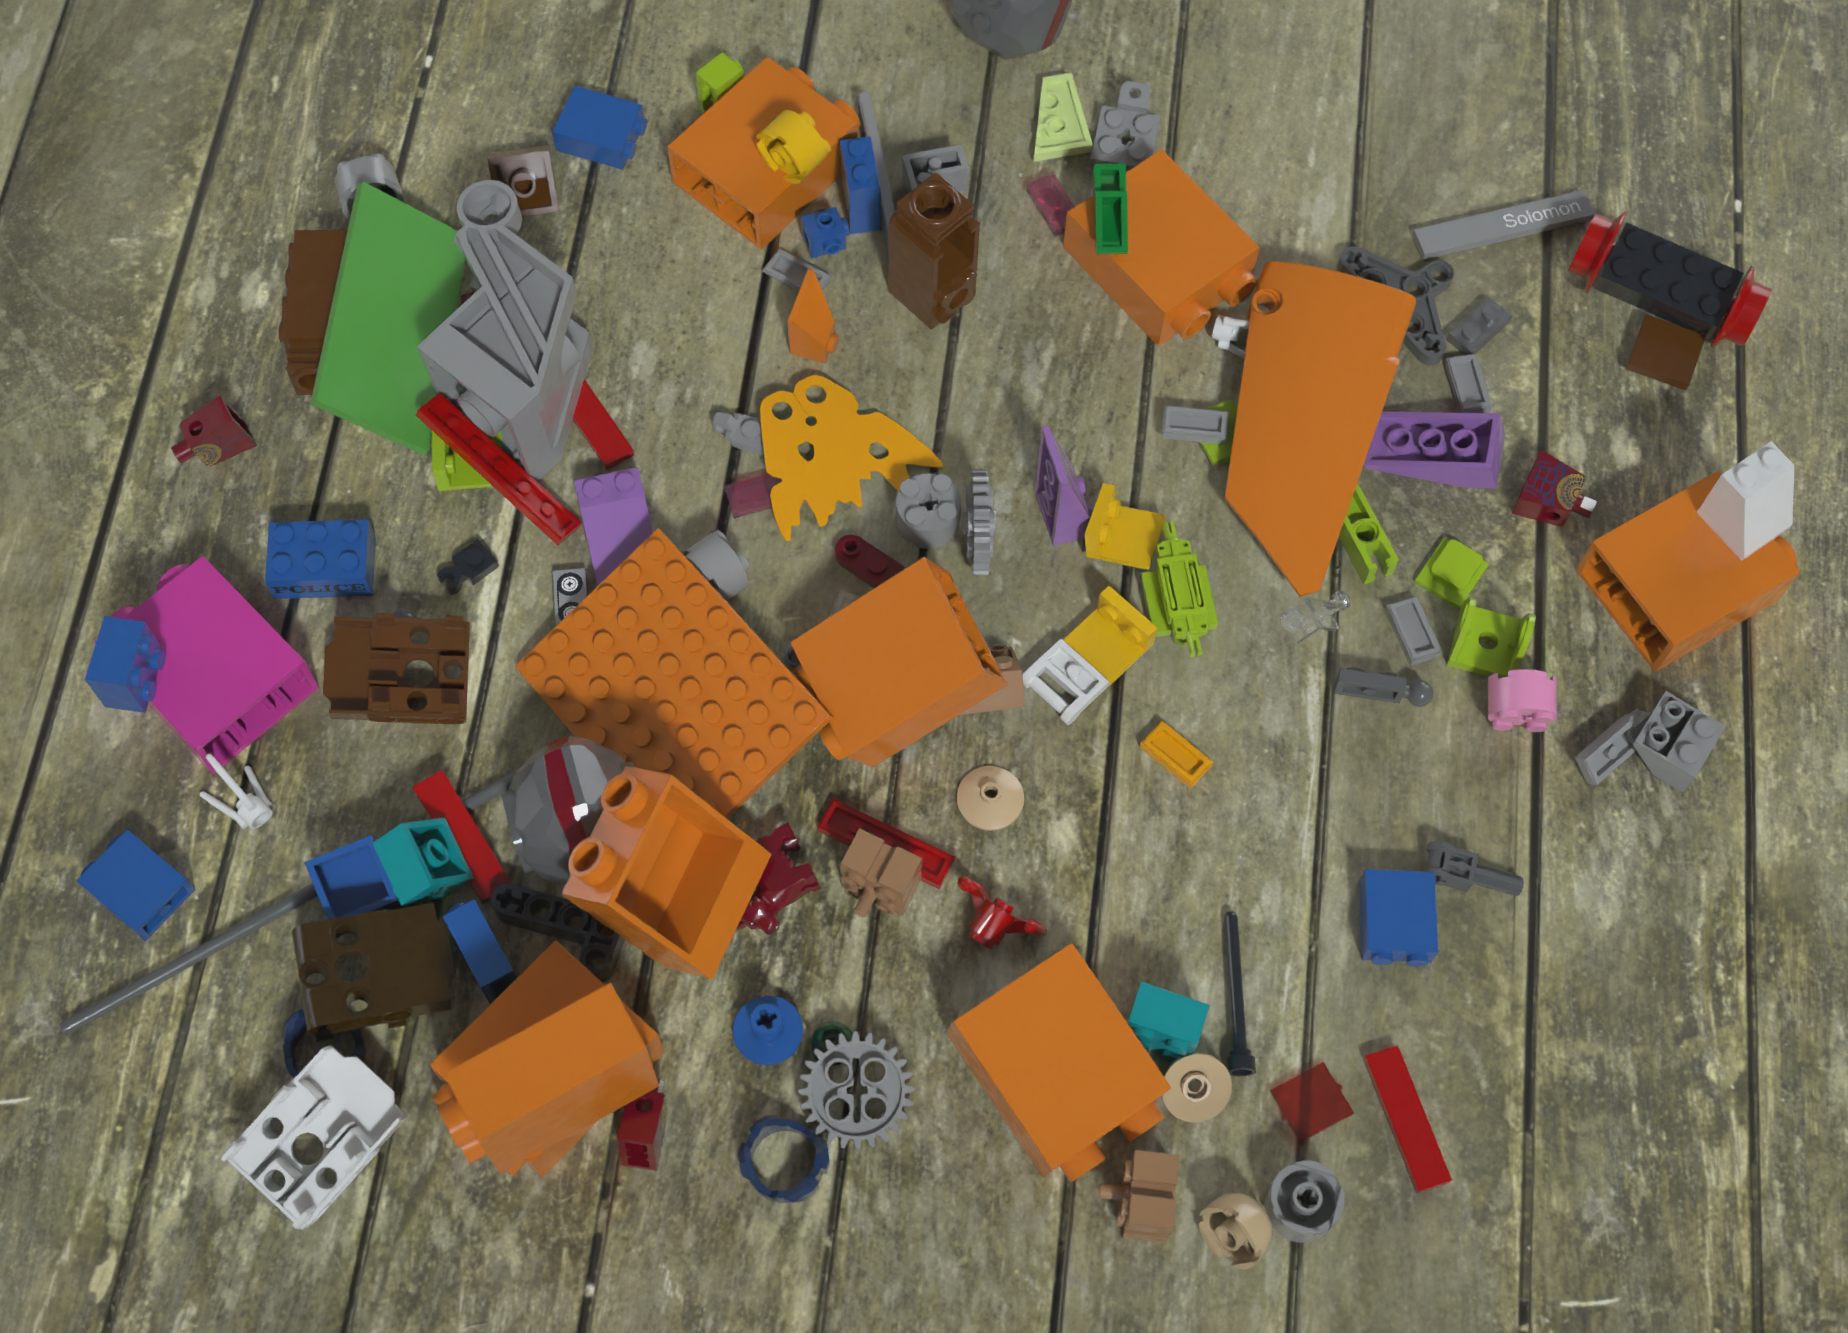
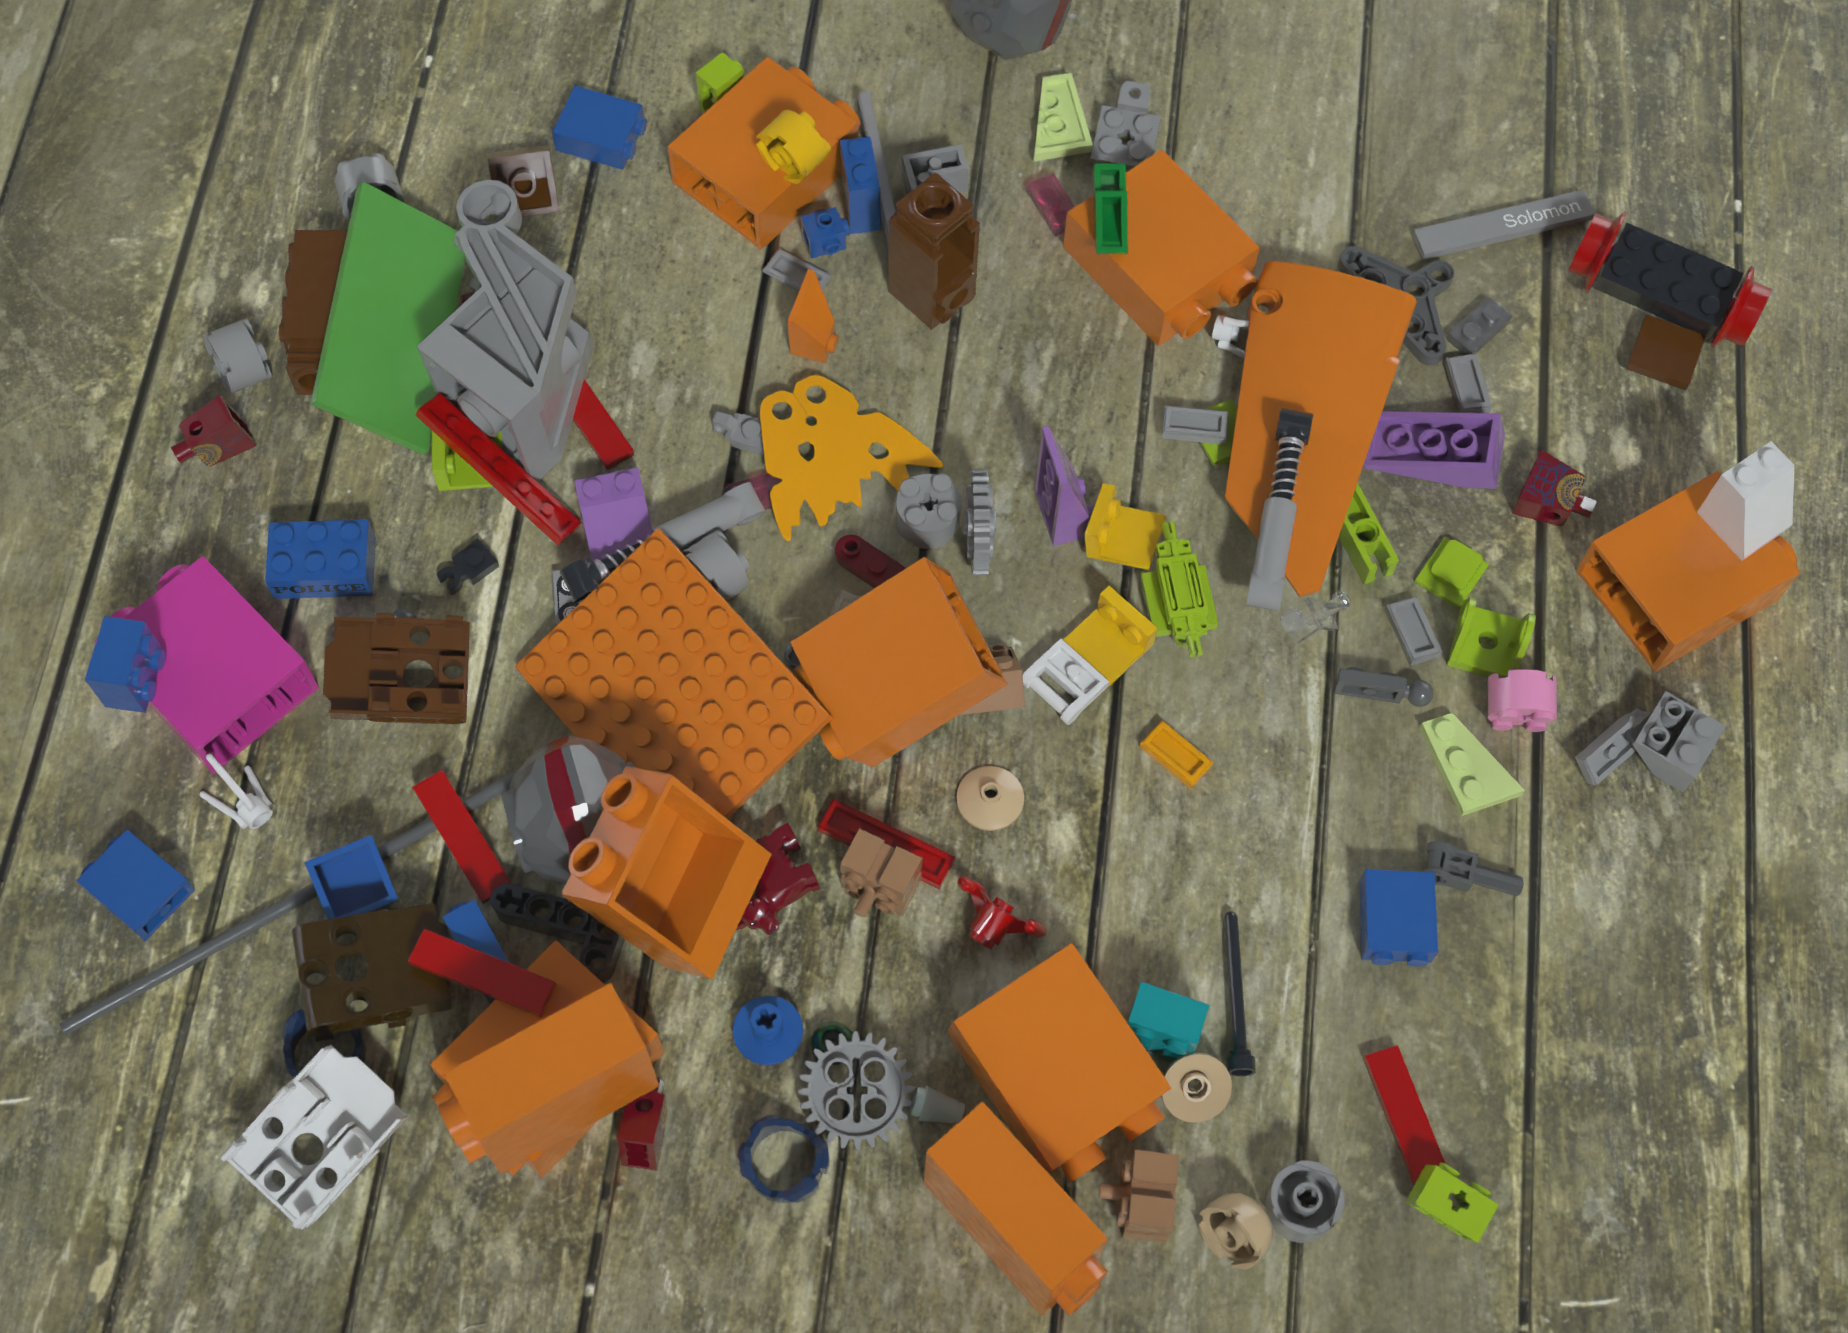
teal brick [372,818,474,906] -> none
clear red piece [1270,1062,1354,1143] -> none
none -> light grey brick [203,318,272,394]
none -> red tile [408,929,556,1017]
none -> light grey piece [560,482,765,602]
none -> light aqua cone [910,1086,965,1124]
none -> orange brick [924,1101,1108,1316]
none -> light grey piece [1246,408,1313,611]
none -> lime brick [1405,1163,1499,1243]
none -> yellowish green wing [1419,713,1525,816]

